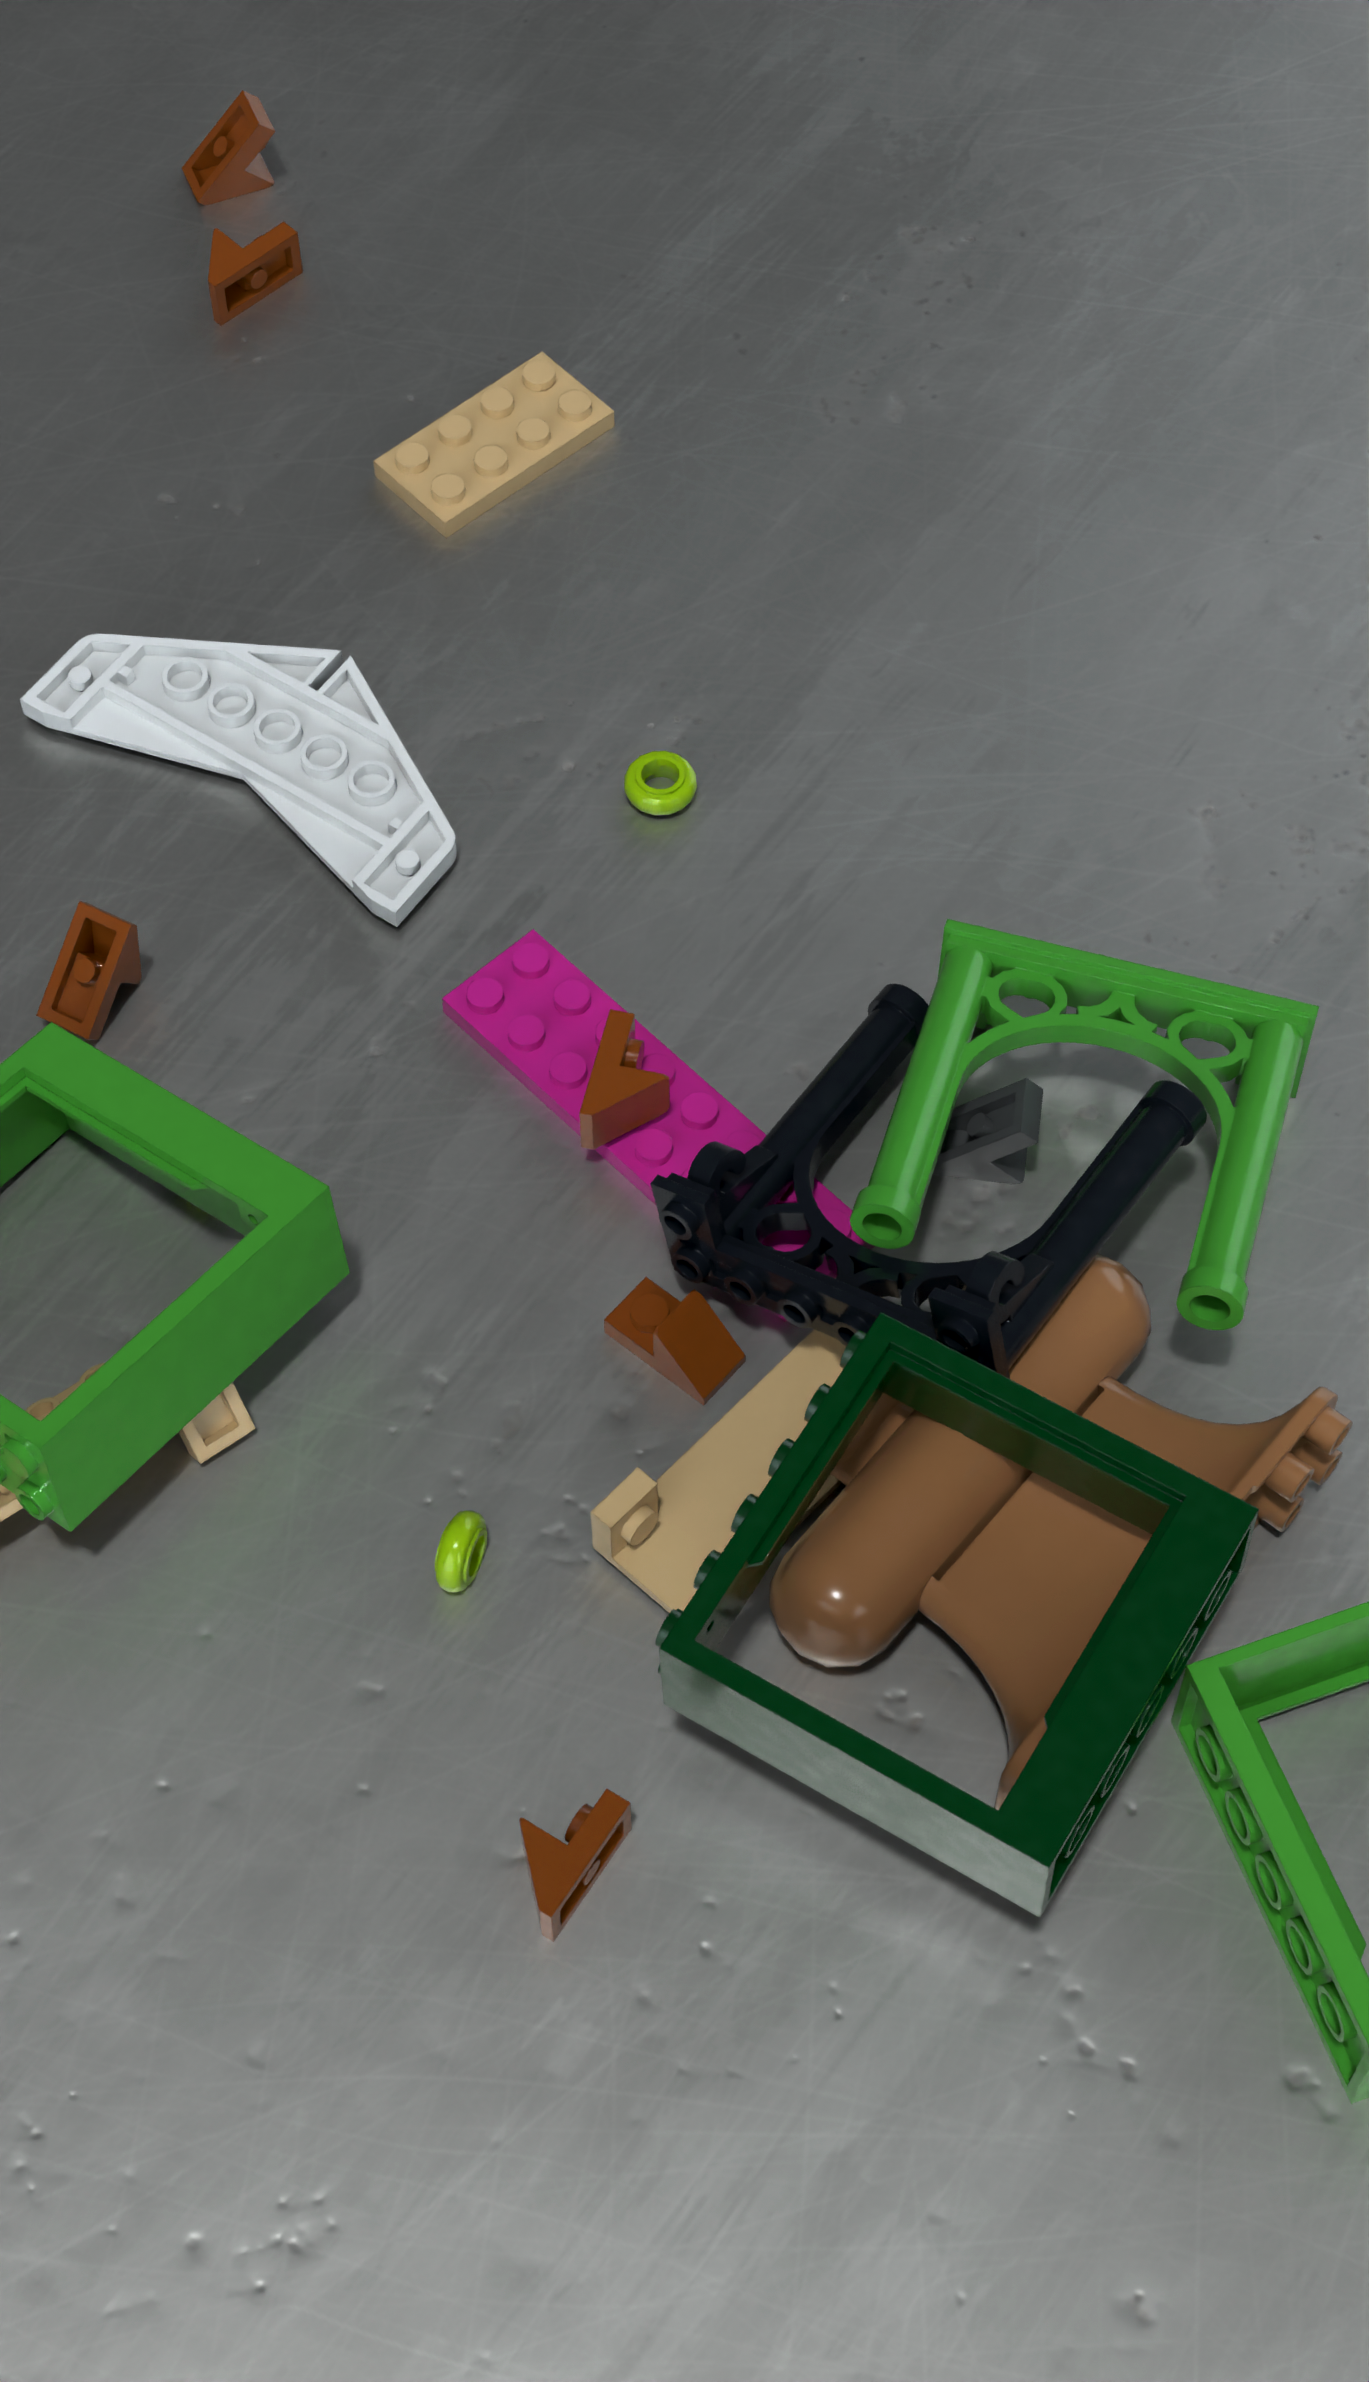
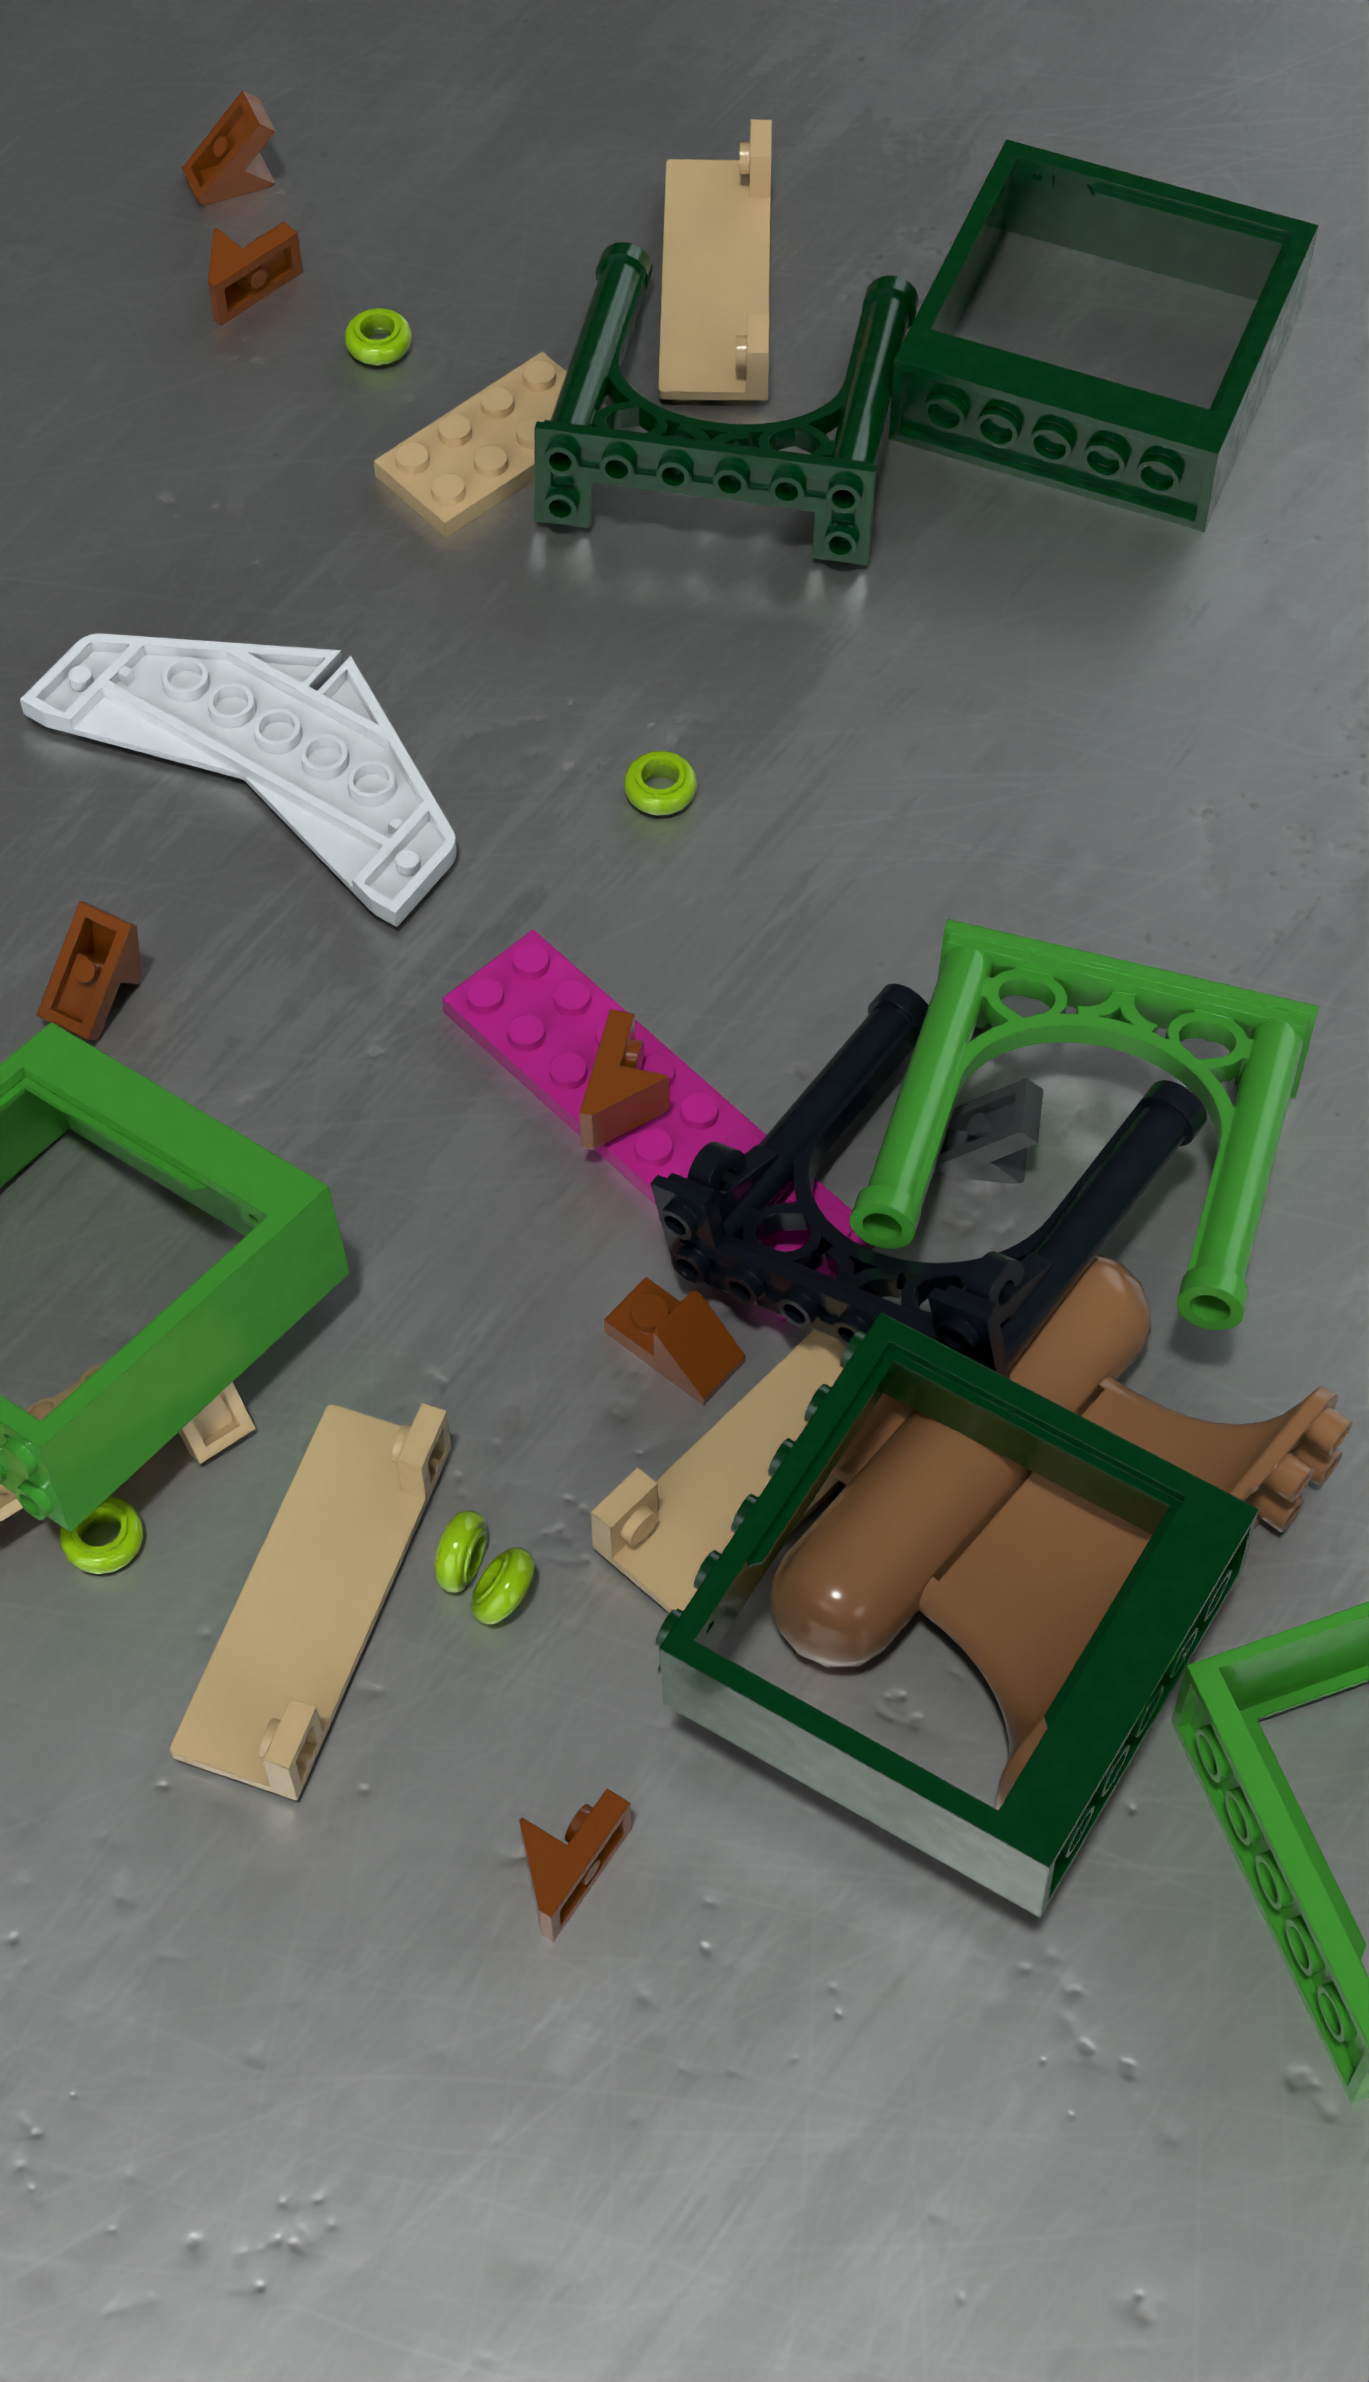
none -> lime piece [60,1496,144,1574]
none -> tan bracket [169,1403,452,1801]
none -> lime piece [344,308,412,366]
none -> lime piece [471,1547,535,1624]
none -> dark green arch [534,242,919,565]
none -> tan bracket [658,119,772,401]
none -> dark green door [889,139,1319,532]

